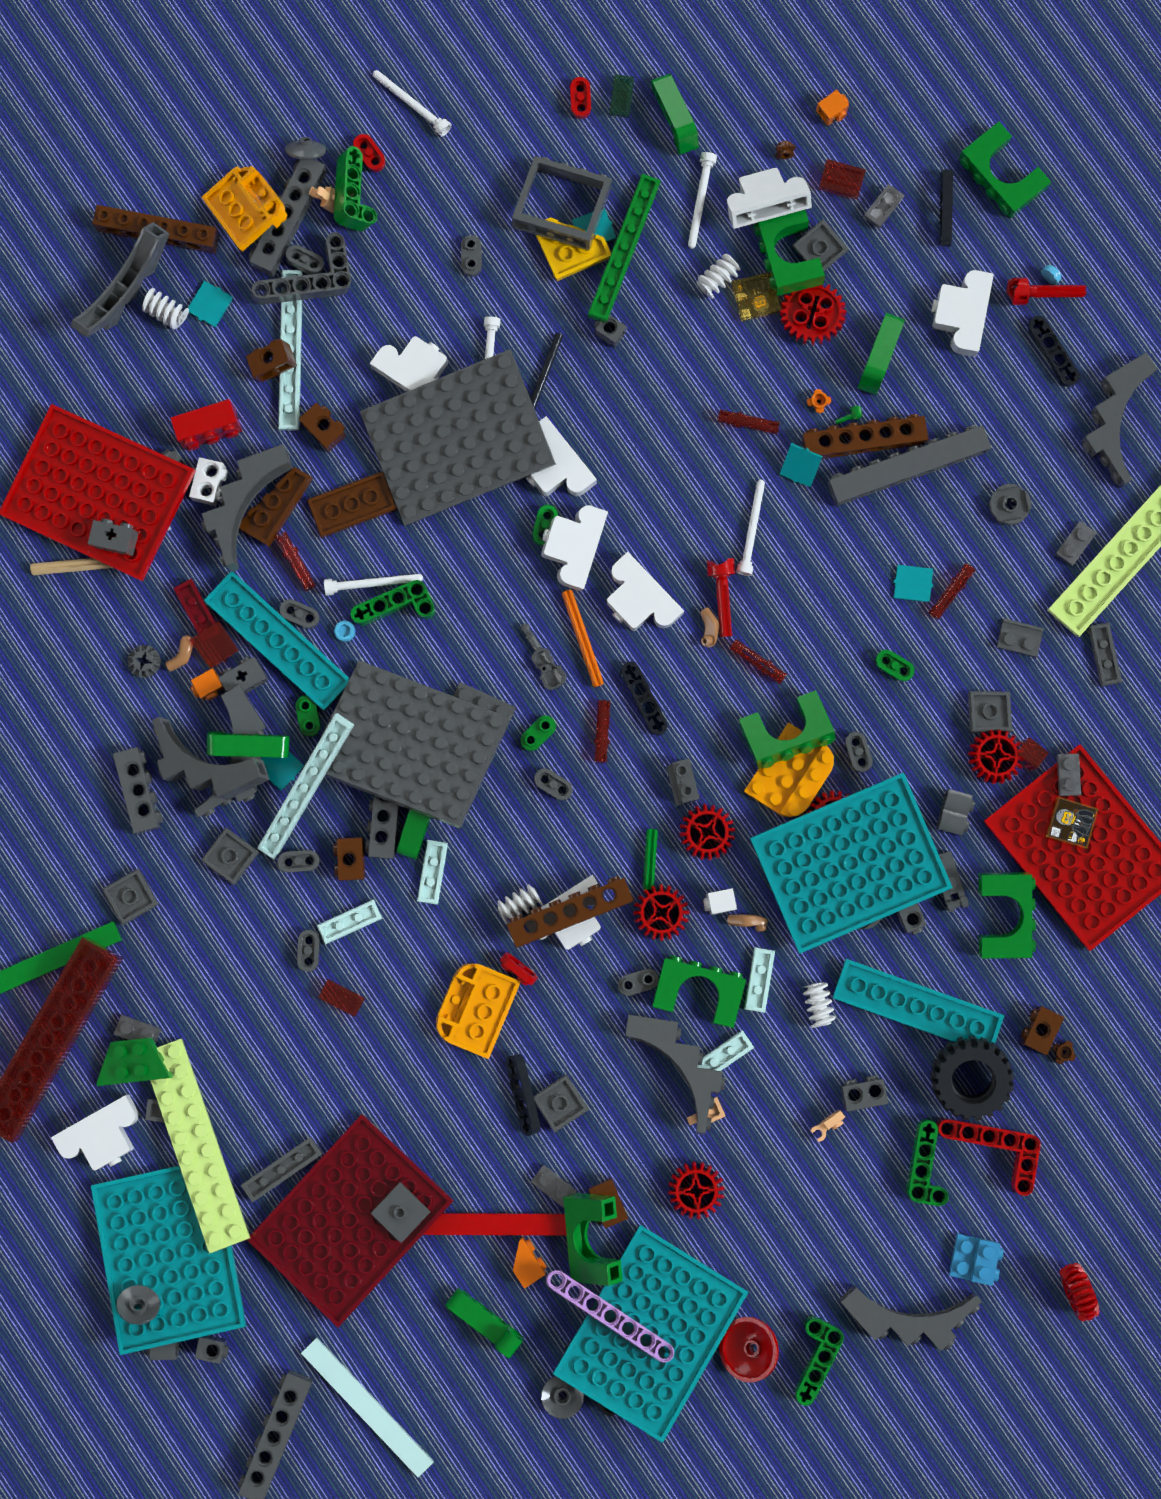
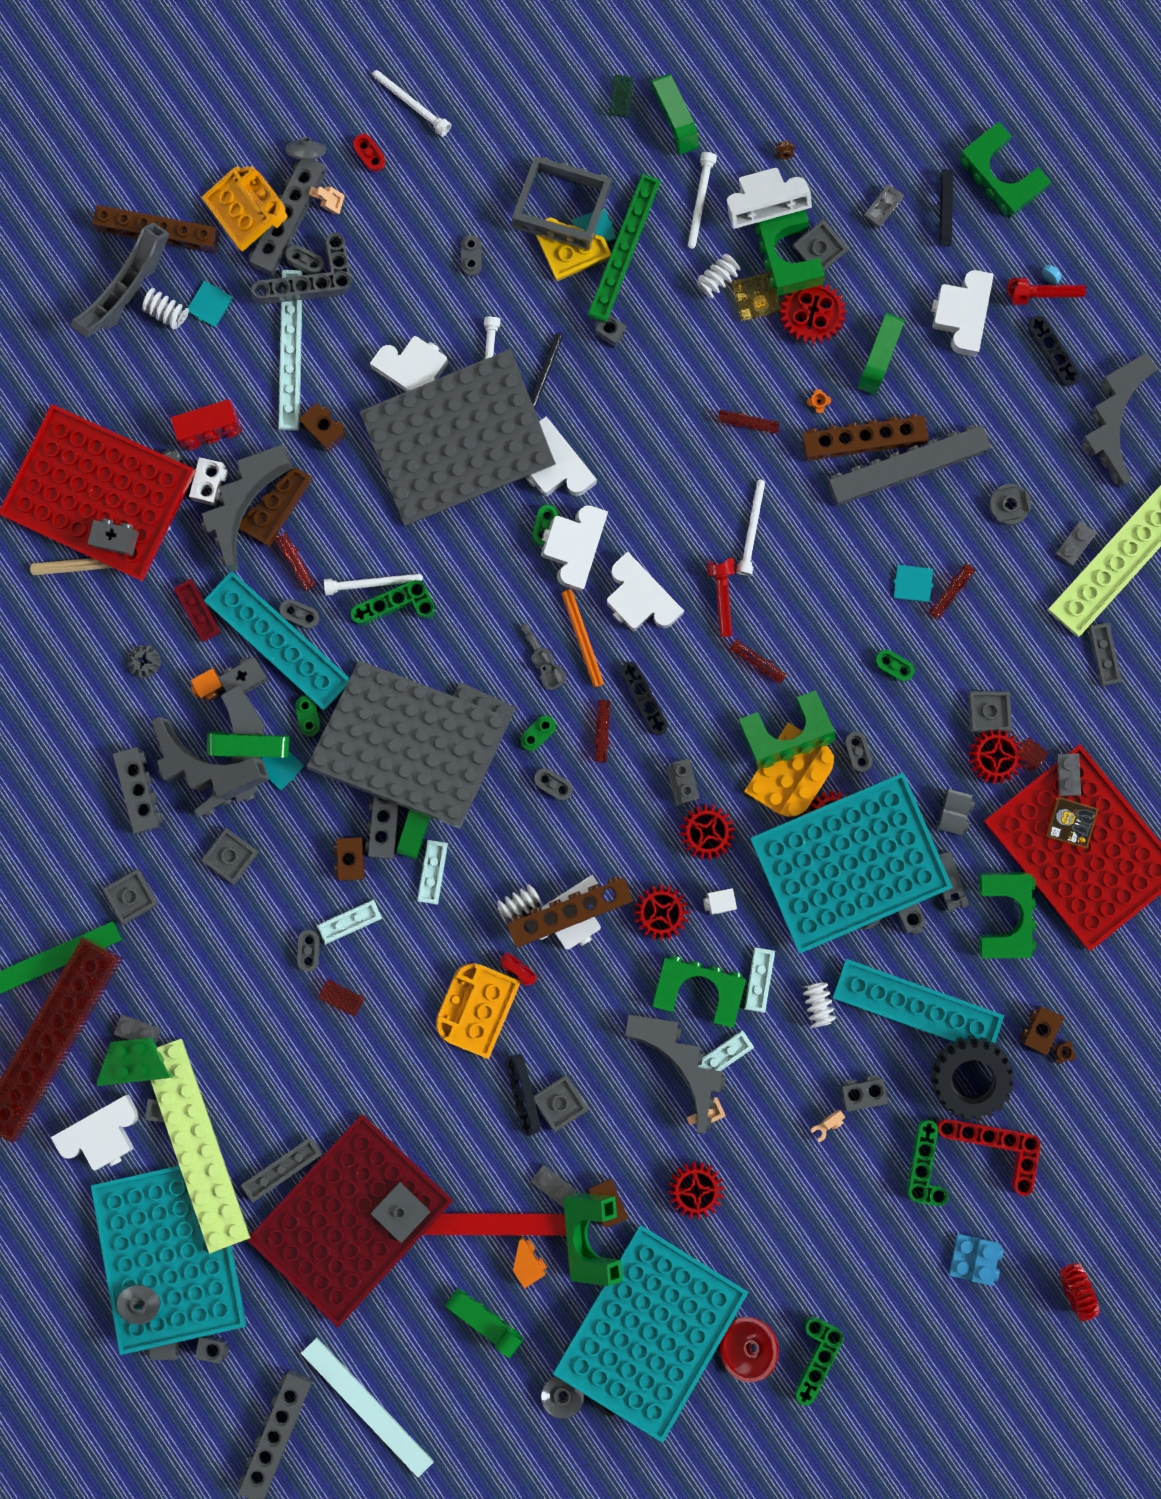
medium nougat arm [165,635,194,672] -> none
clear red piece [190,621,239,669] -> none
reddish brown brick [246,339,297,382] -> none
light aqua tile [257,713,354,860] -> none
dark grey plate [278,850,320,873] -> none
reddish brown tile [307,471,398,538] -> none
green beam [334,146,377,232] -> none
medium azure tile [334,621,355,642] -> none
lavender beam [546,1271,674,1362] -> none
red plate [570,77,591,119] -> none
dark grey plate [618,969,659,996] -> none
green axle [643,829,658,890] -> none
medium nougat arm [700,607,719,648] -> none
medium nougat arm [727,914,768,931] -> none
teal piece [780,443,823,487] -> none
orange brick [816,90,849,126] -> none
clear red plate [819,159,866,199] -> none
green hand [835,406,862,425] -> none
dark grey arch [839,1286,982,1351] -> none
dark grey plate [996,618,1044,658] -> none

